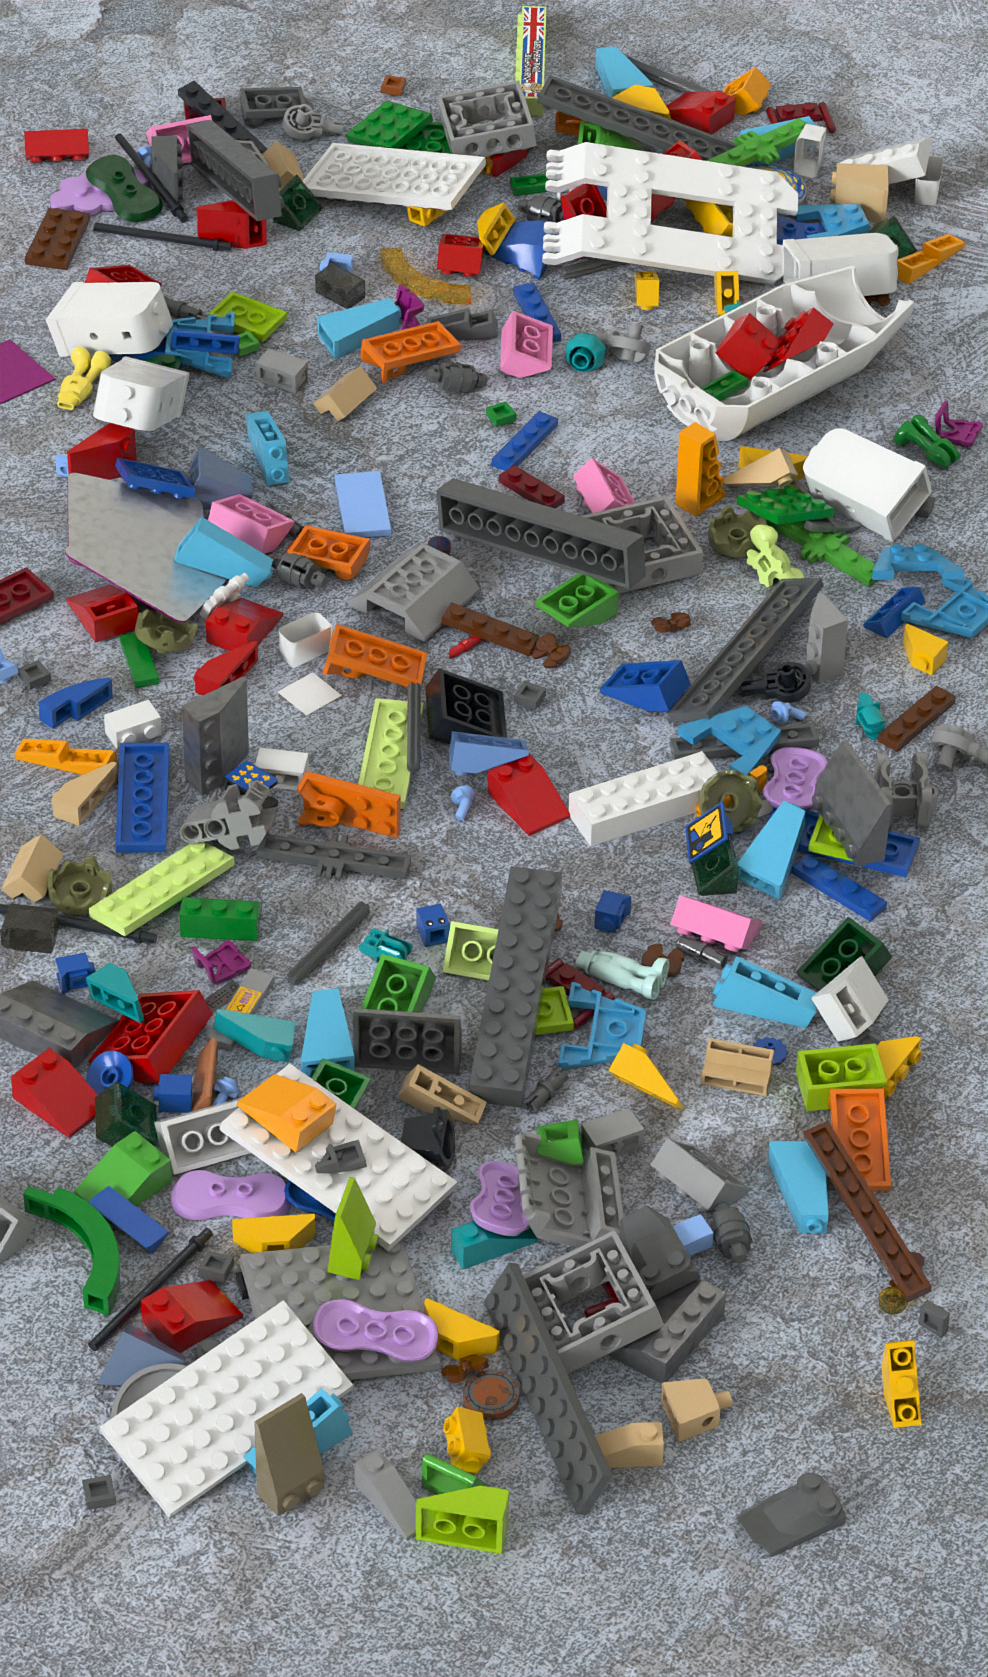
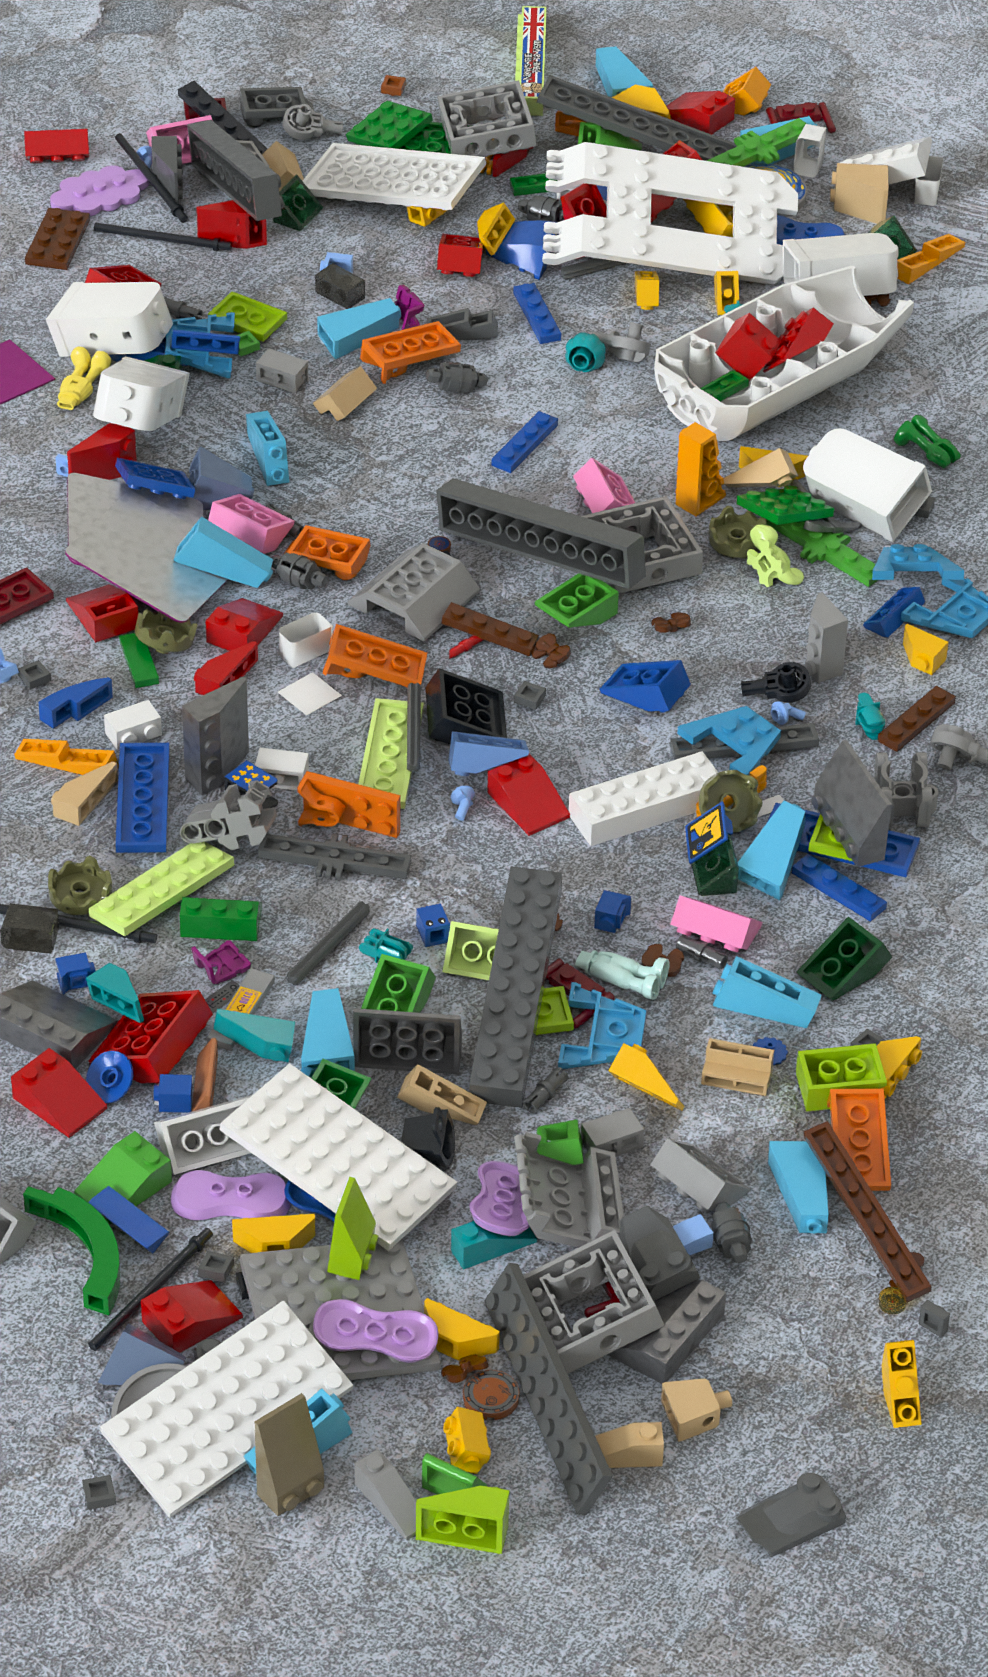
tan piece [1,834,64,903] -> none
dark green plate [86,155,163,222] -> none
clear green slope [95,1081,158,1147] -> none
white plate [199,573,249,621] -> none
light blue plate [212,1076,241,1106] -> none
light orange slope [237,1074,337,1153] -> none
dark grey slope [315,1139,367,1173] -> none
light blue tile [334,471,391,538] -> none
clear yellow tile [380,248,471,304] -> none
green plate [486,401,516,427] -> none
dark red plate [499,465,565,509] -> none
bright pink slope [500,311,553,378] -> none
dark grey axle [627,57,710,93] -> none
dark grey plate [668,578,824,722] -> none
lavender plate [763,747,828,812] -> none
dark azure wing [795,204,870,238] -> none
white slope [811,956,889,1042] -> none
magenta piece [935,401,983,447] -> none

